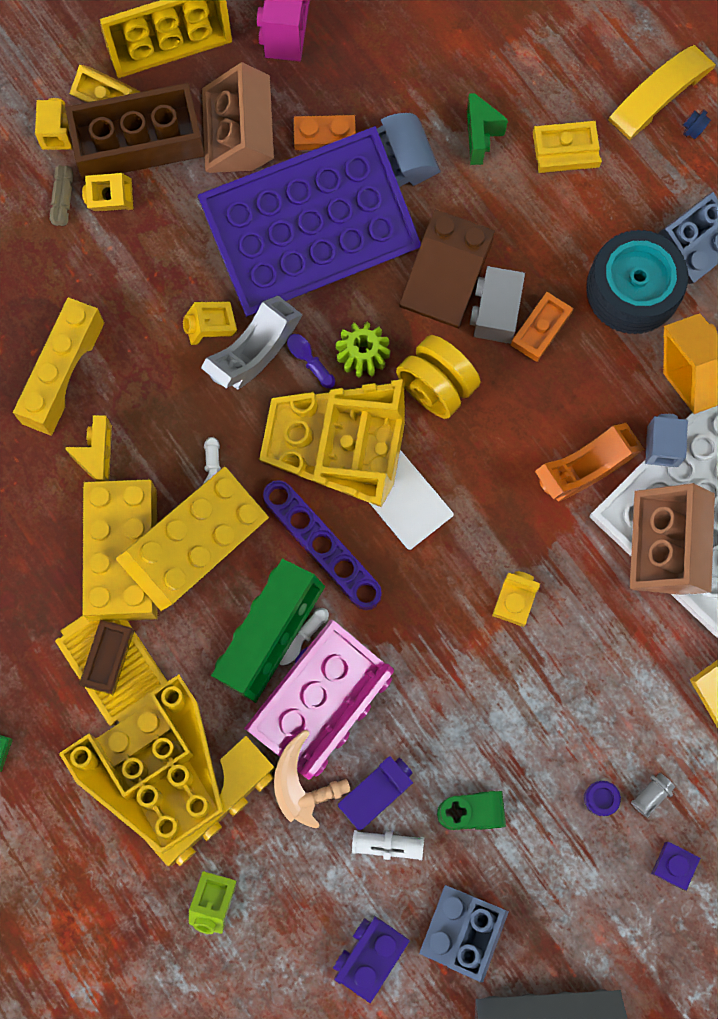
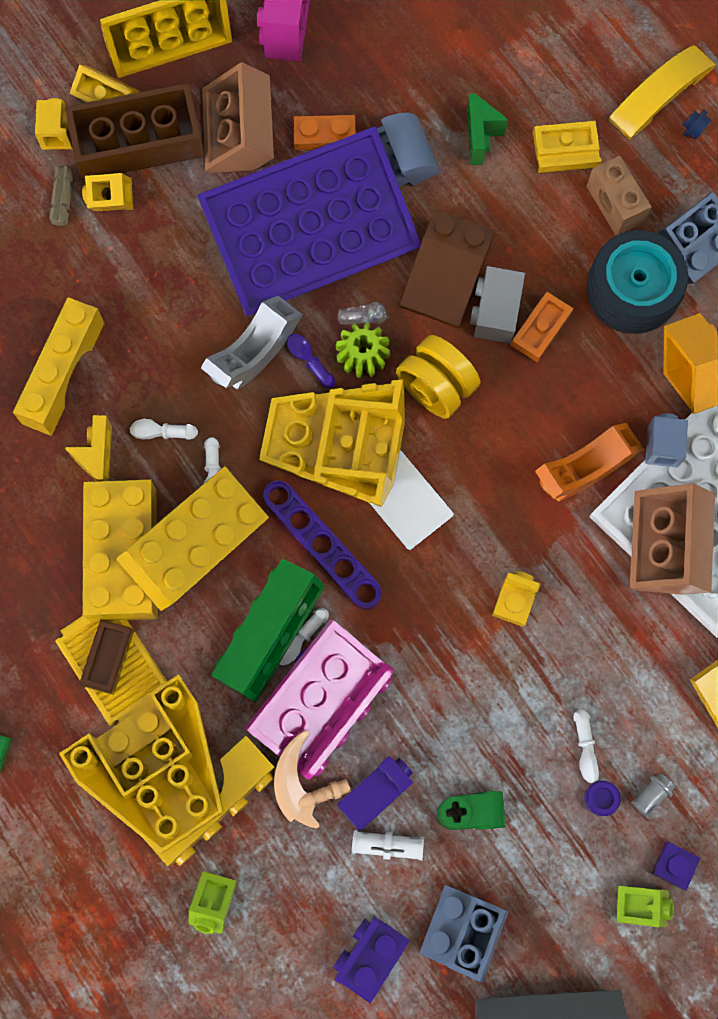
yellow bracket [183,302,237,345] -> none
none -> white piece [130,418,198,440]
none -> clear arm [338,302,387,325]
none -> white piece [573,709,599,783]
none -> medium nougat brick [586,156,651,236]
none -> lime bracket [617,886,674,927]

